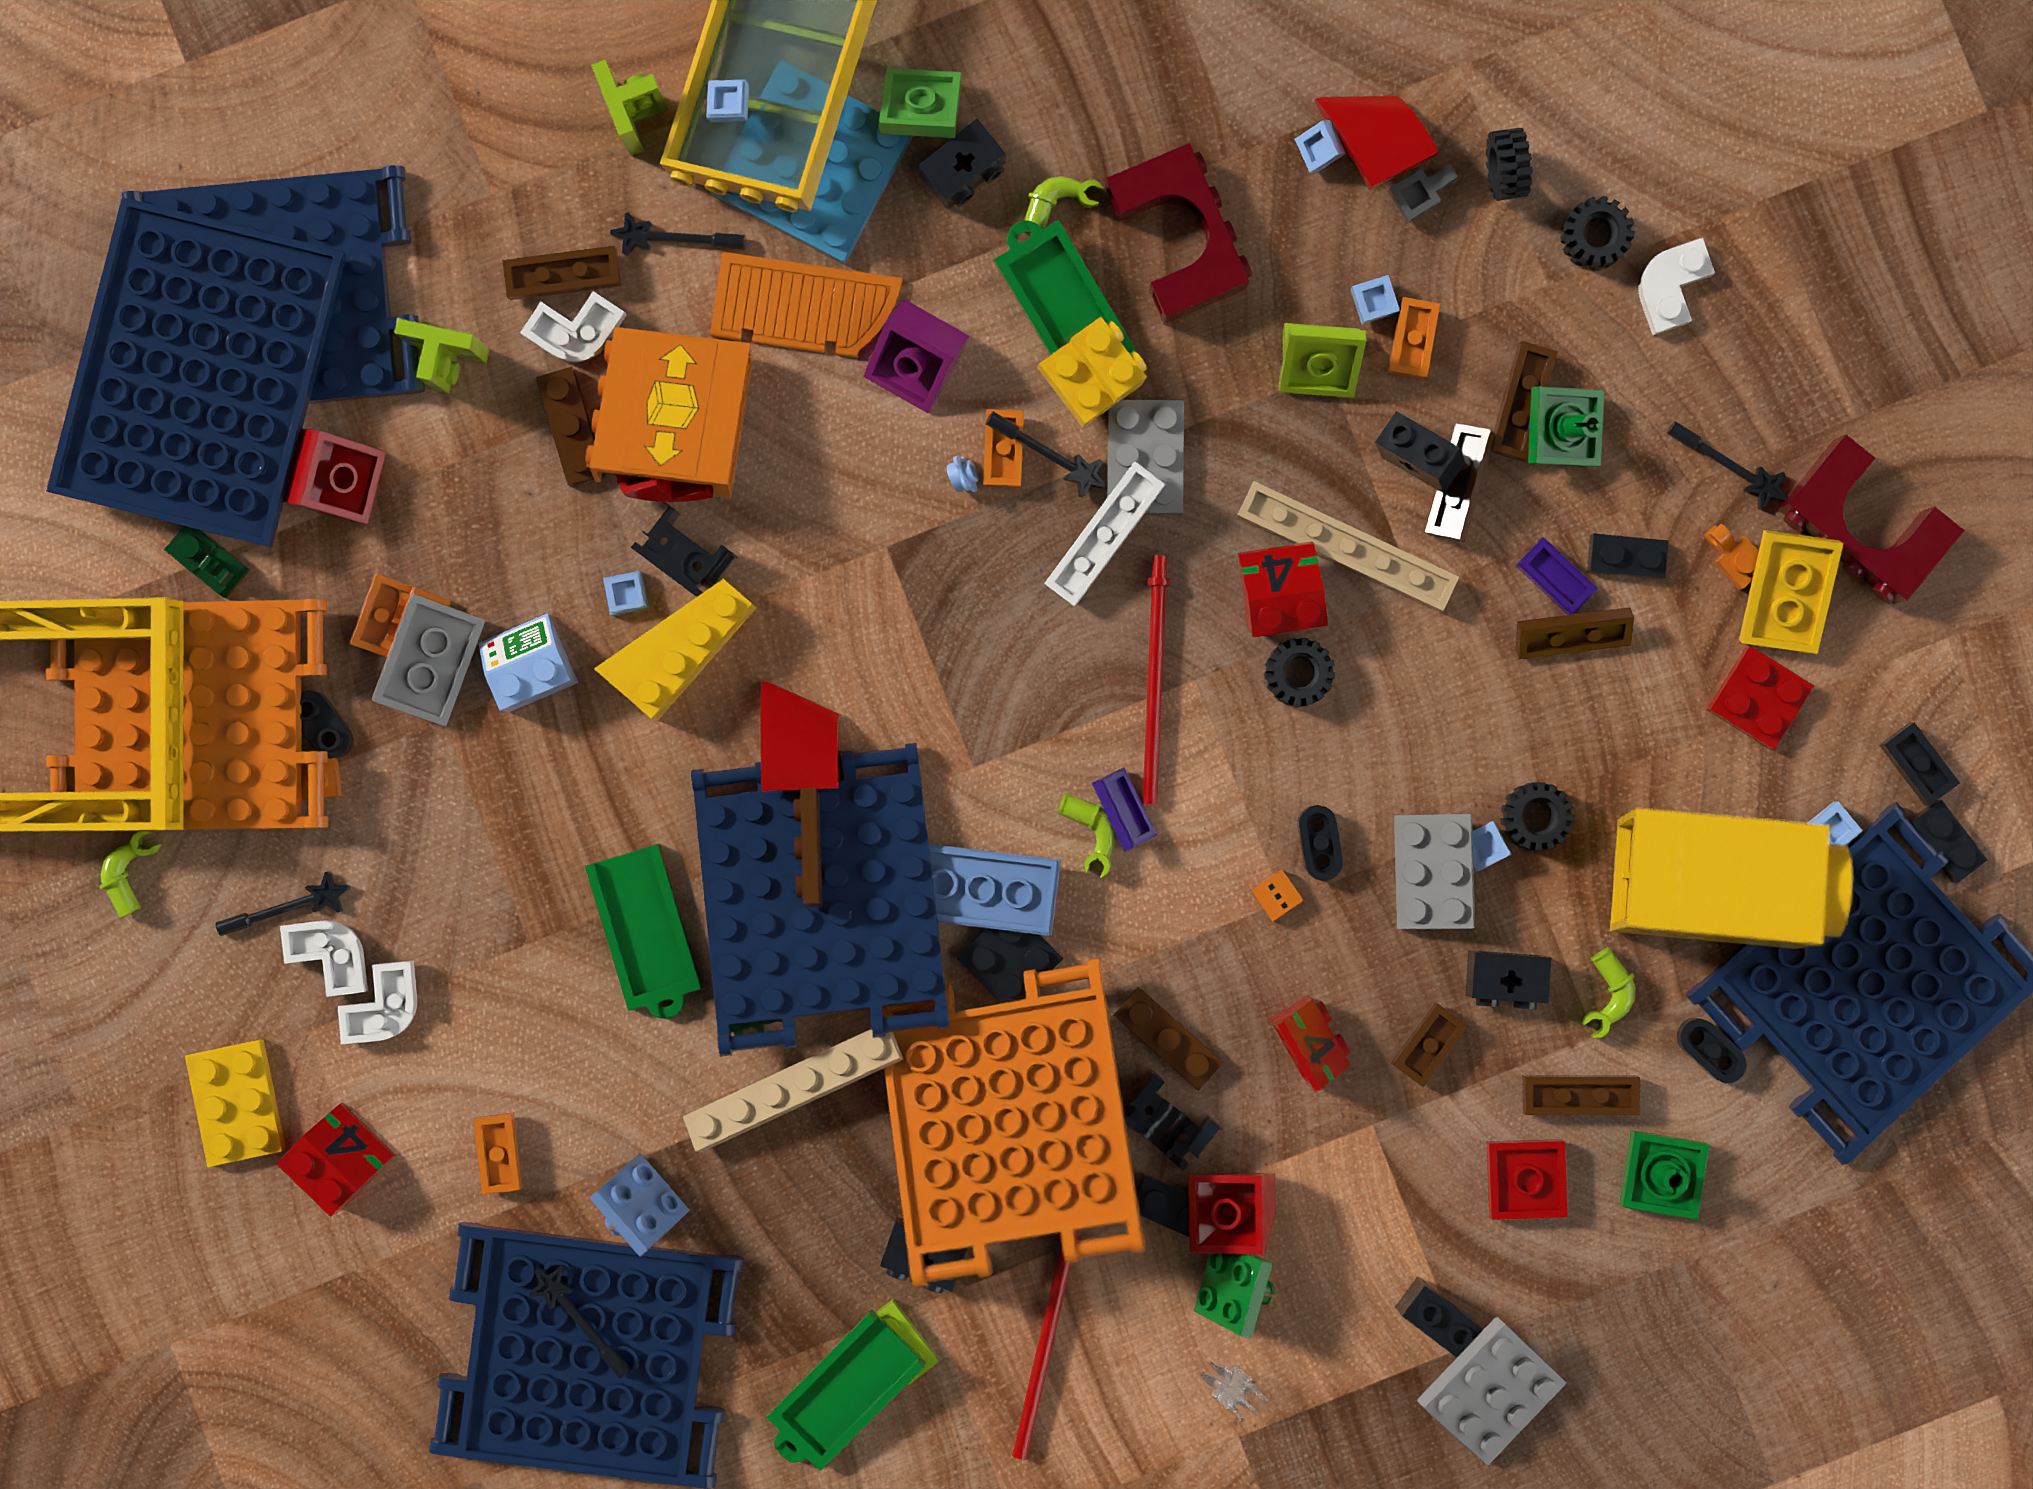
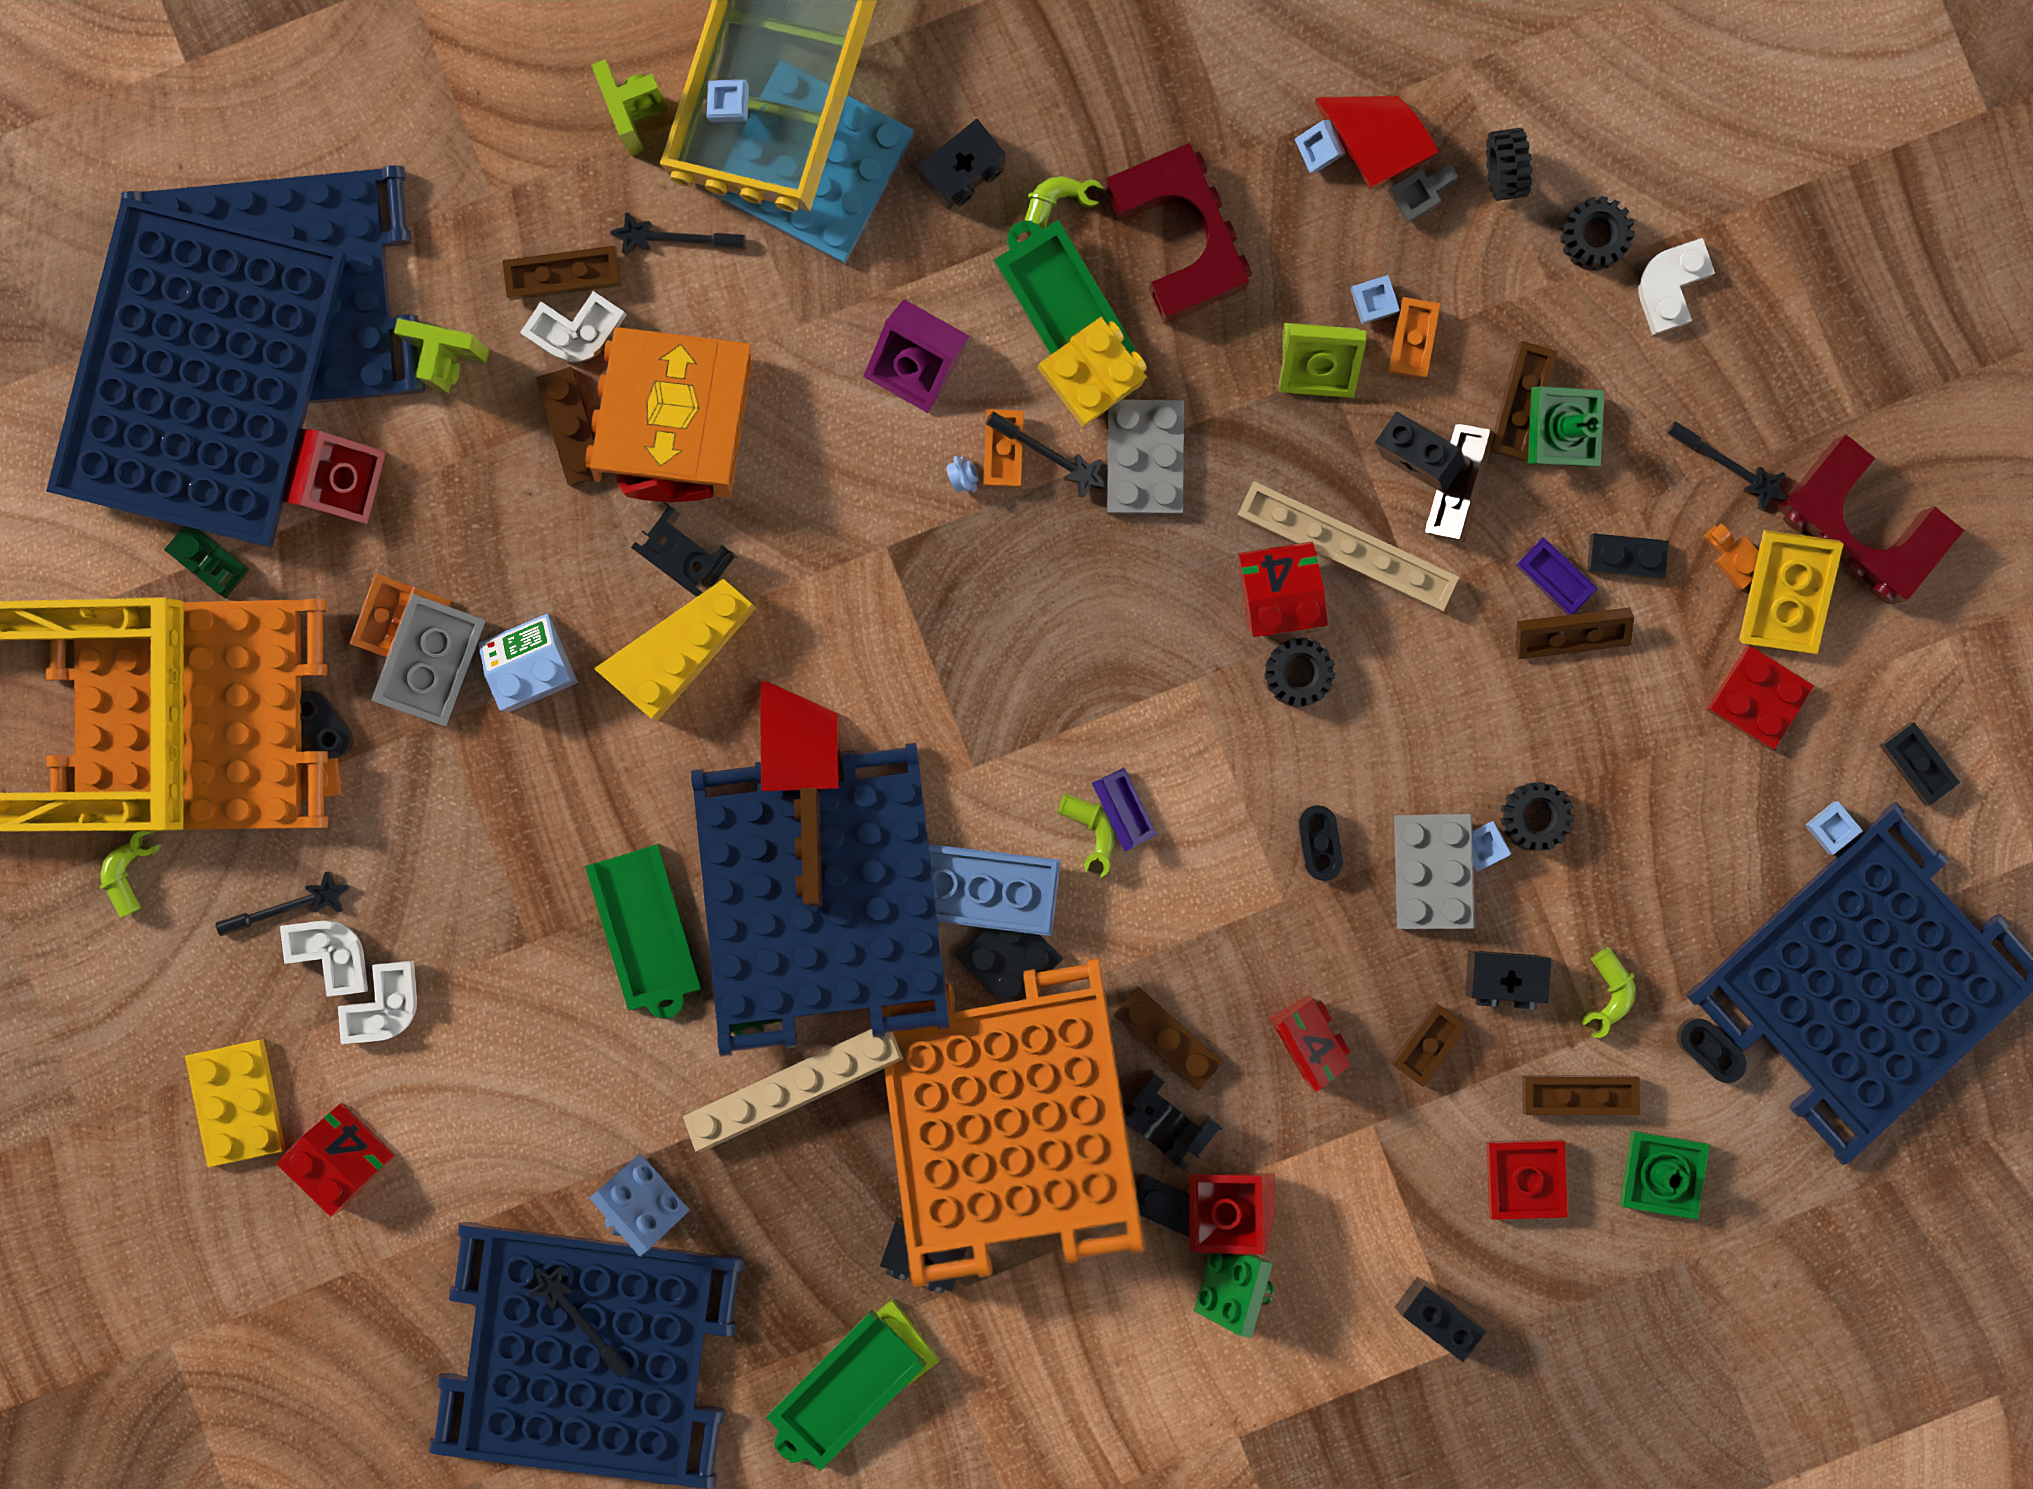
orange plate [473,1112,523,1195] -> none
light blue tile [603,571,649,616] -> none
orange piece [710,252,903,358] -> none
bright green plate [879,68,961,138] -> none
red bar [1012,1230,1081,1460] -> none
white plate [1044,461,1166,606] -> none
red bar [1142,555,1171,804] -> none
clear piece [1199,1359,1269,1423] -> none
orange tile [1250,869,1304,922] -> none
light grey plate [1417,1317,1566,1465] -> none
yellow container [1610,808,1852,949] -> none
black plate [1909,800,1988,883] -> none

